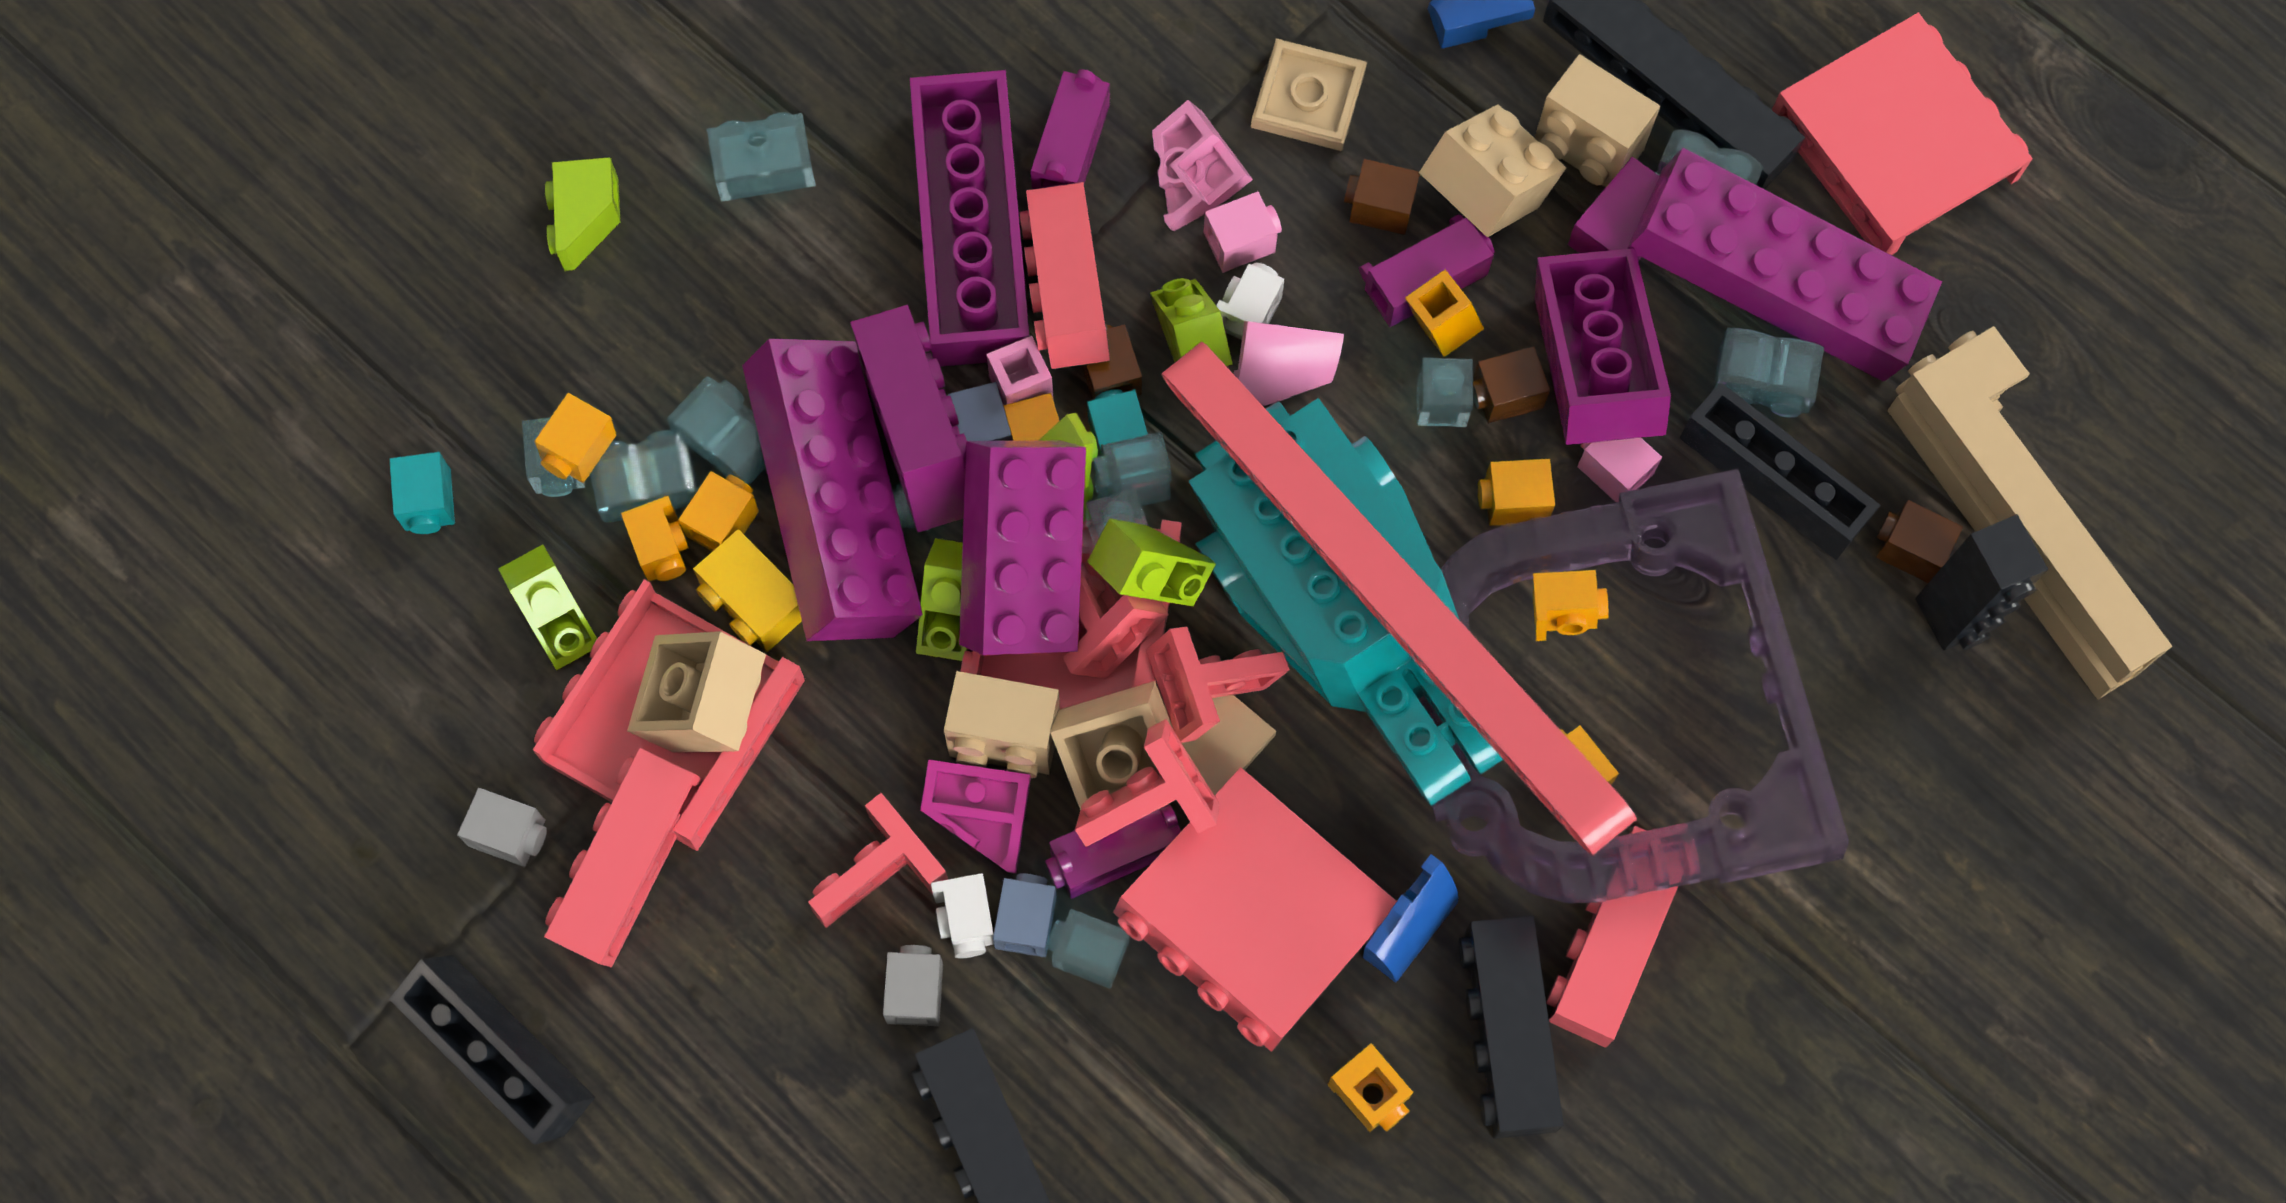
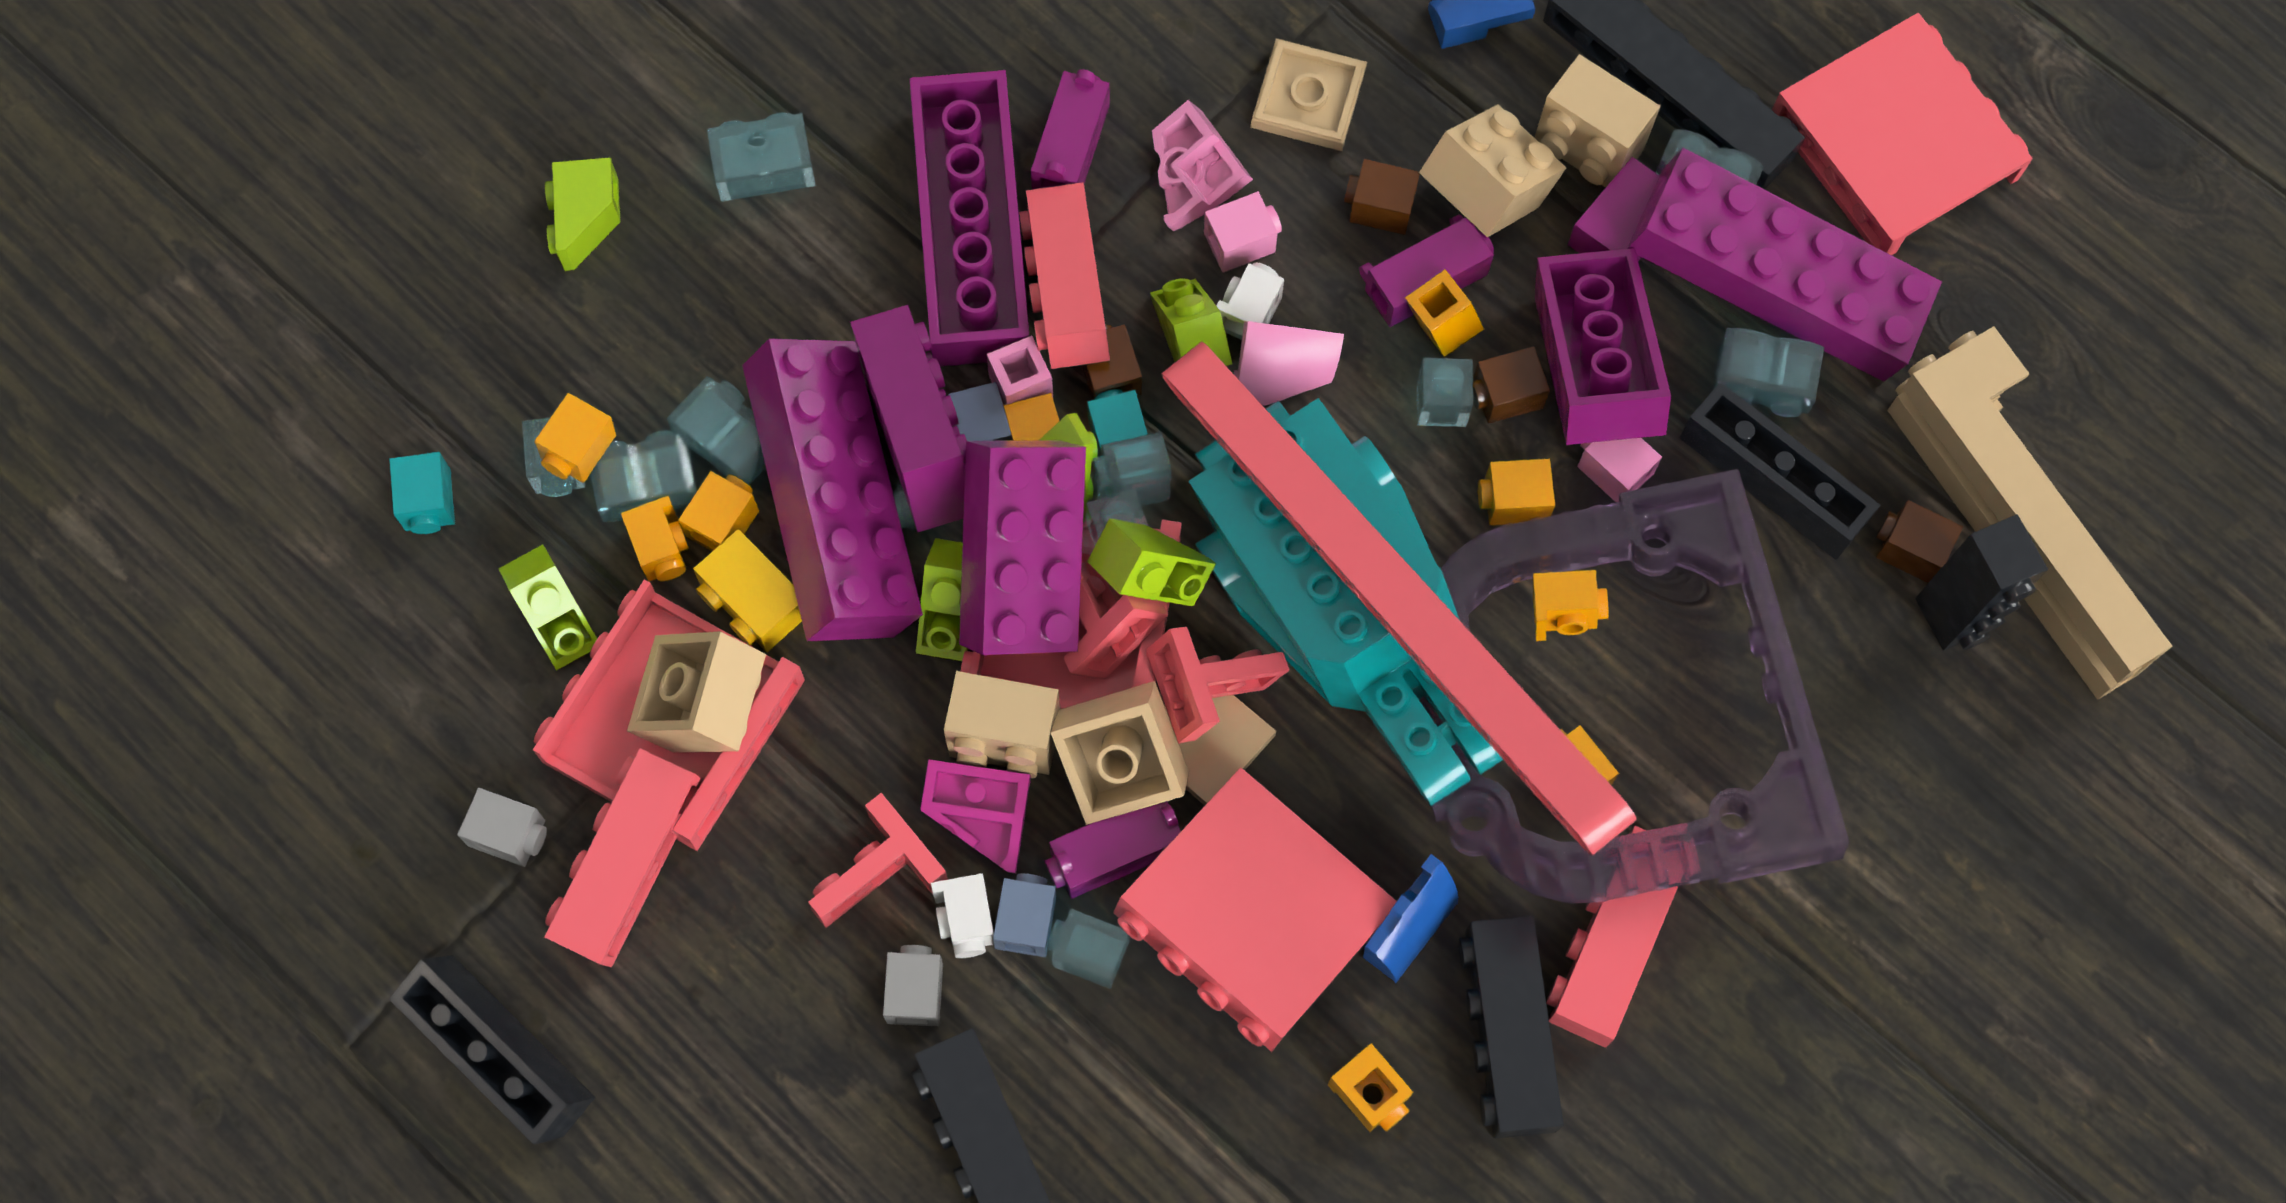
coral bracket [1075,719,1220,847] -> none

